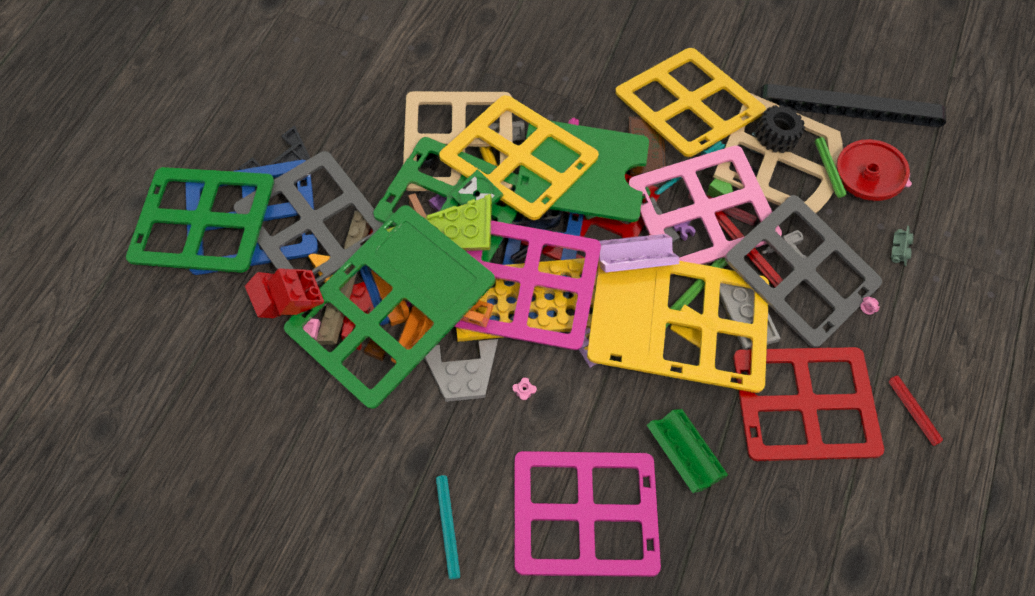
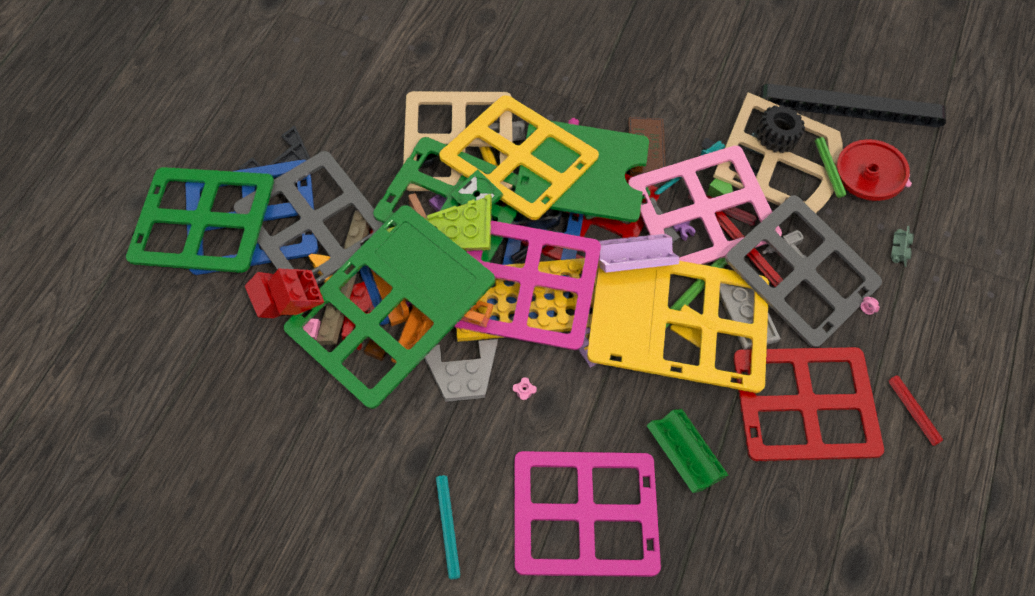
yellow window [616,48,766,157] -> none

